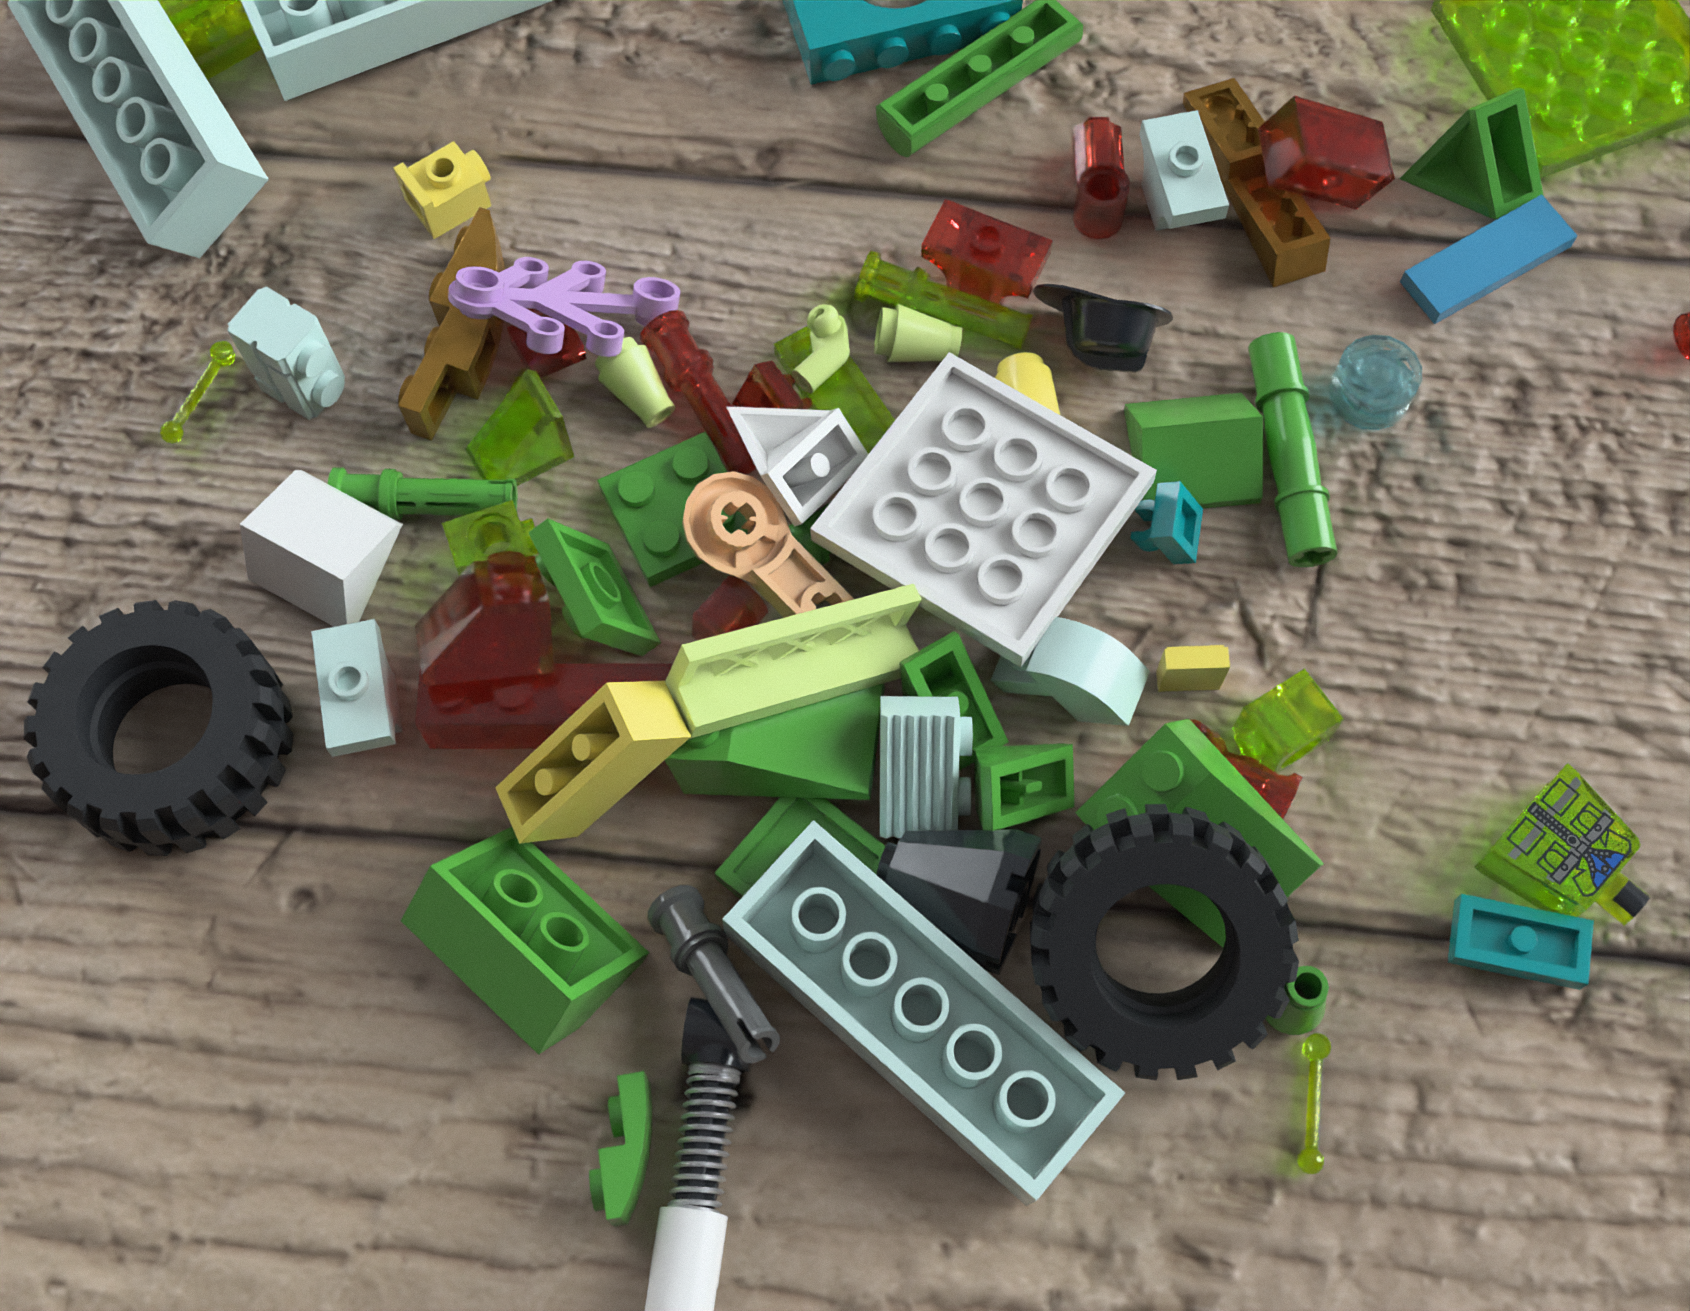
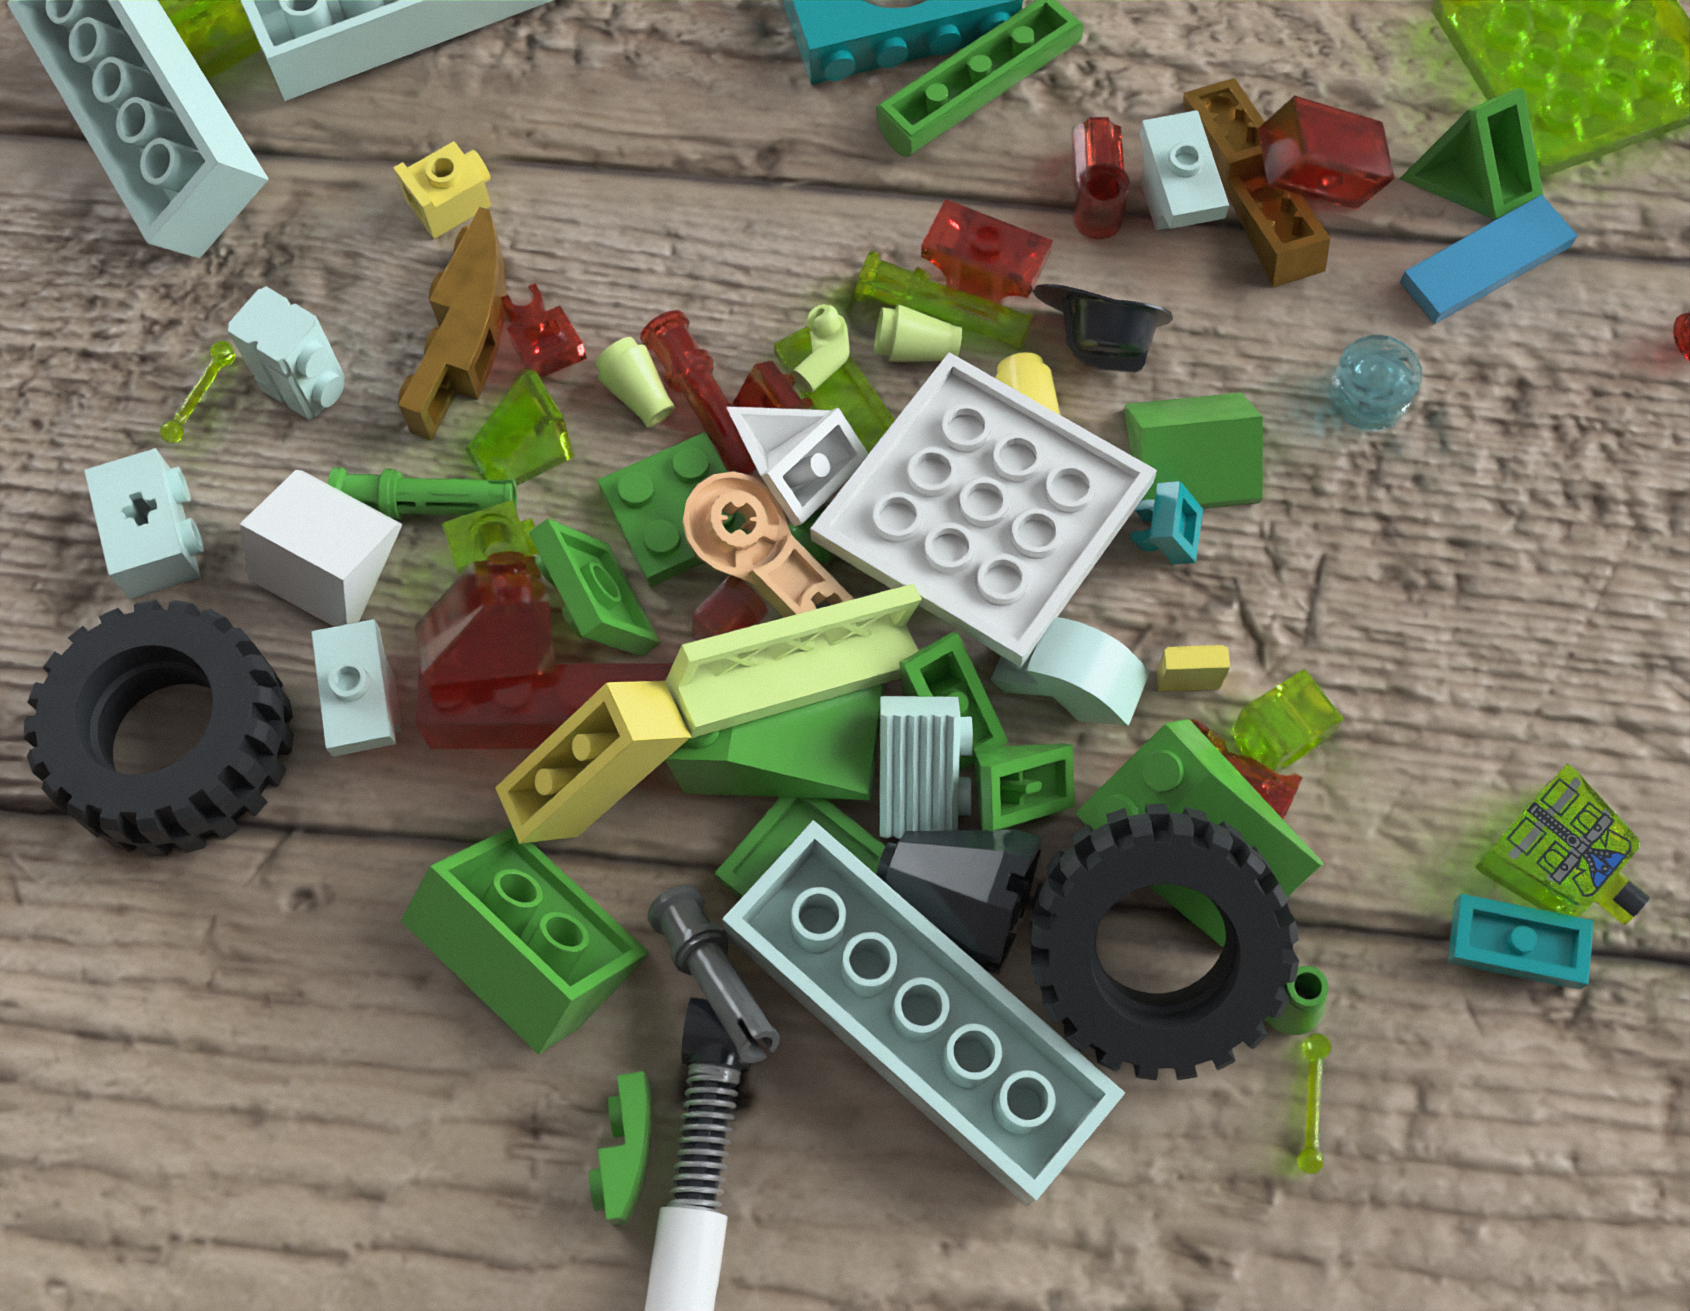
lavender plant [448,257,680,357] -> none
bright green piece [1248,332,1338,567] -> none
none -> light aqua brick [84,448,204,599]

